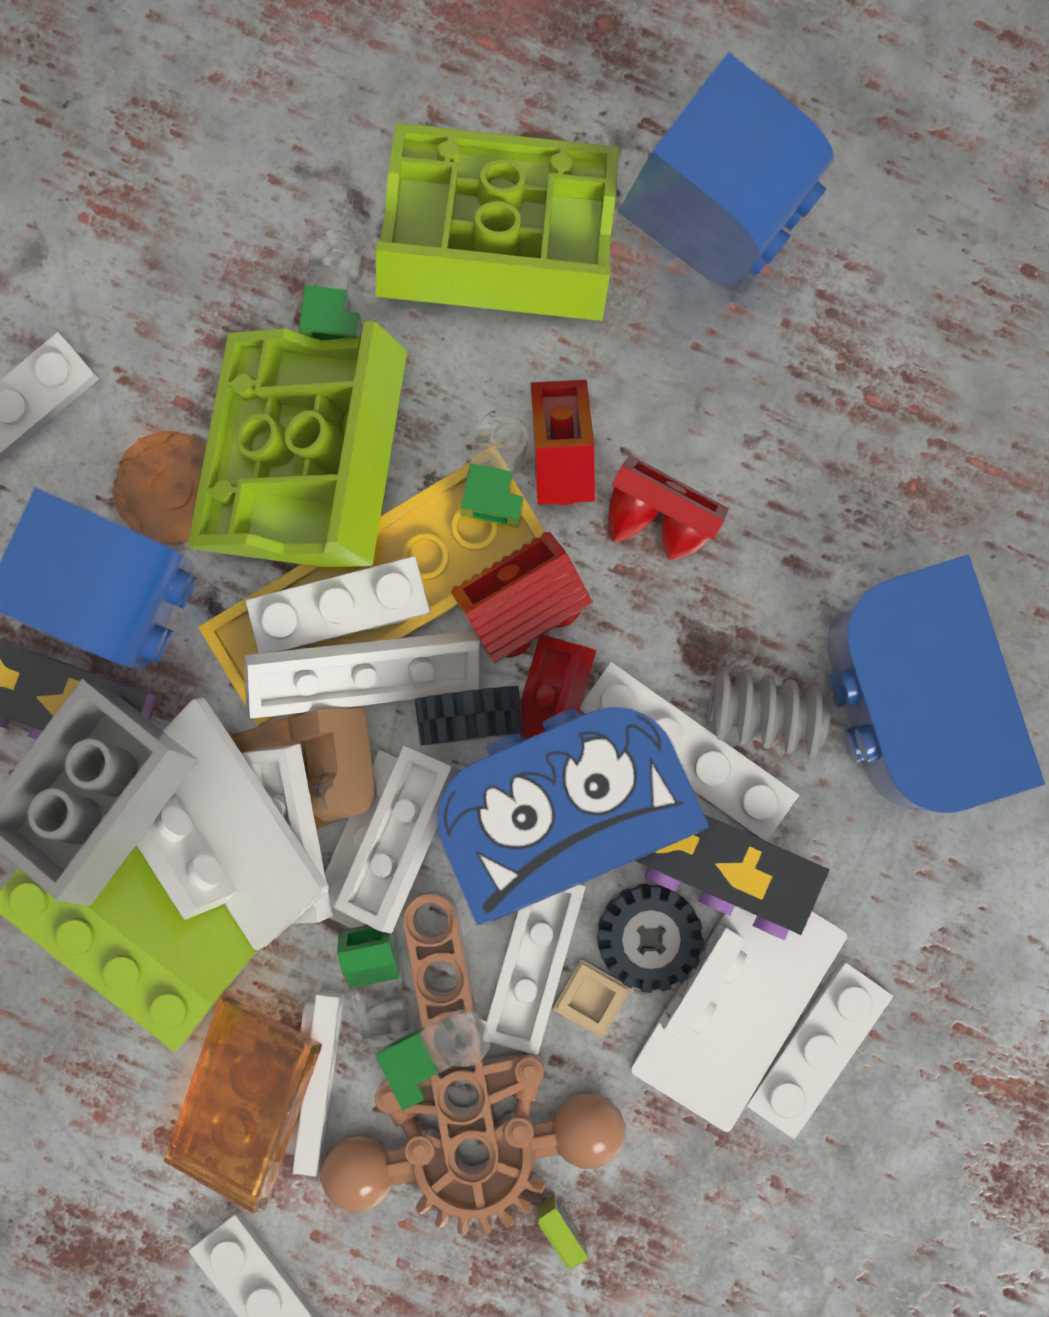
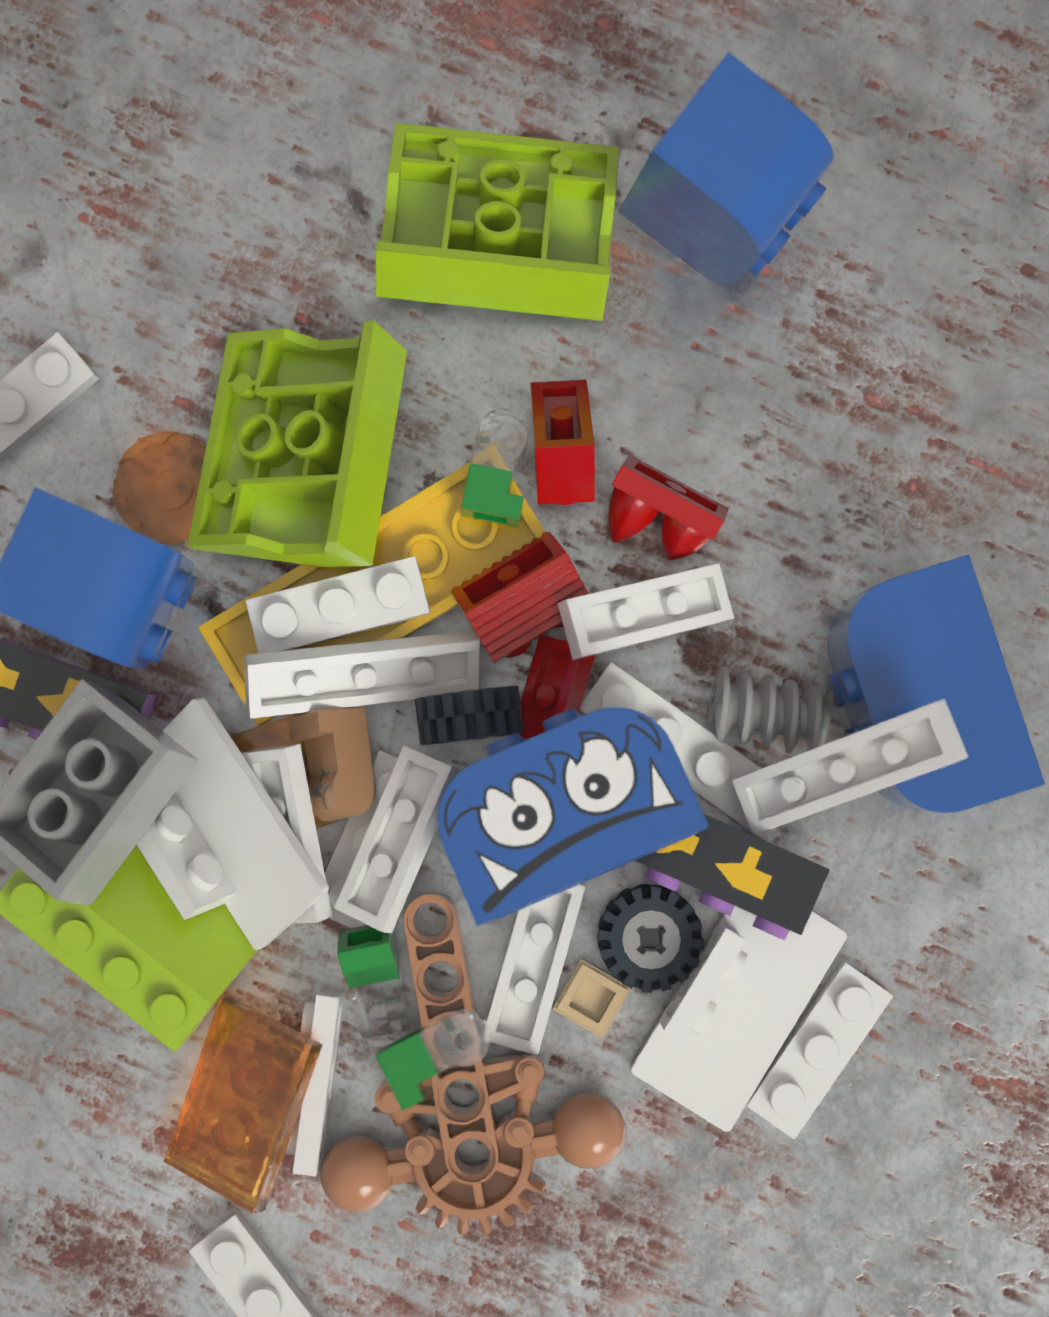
leg [299,229,364,340] -> none
lime tile [537,1194,588,1270] -> none
none -> white plate [558,563,734,660]
none -> white plate [732,699,968,835]

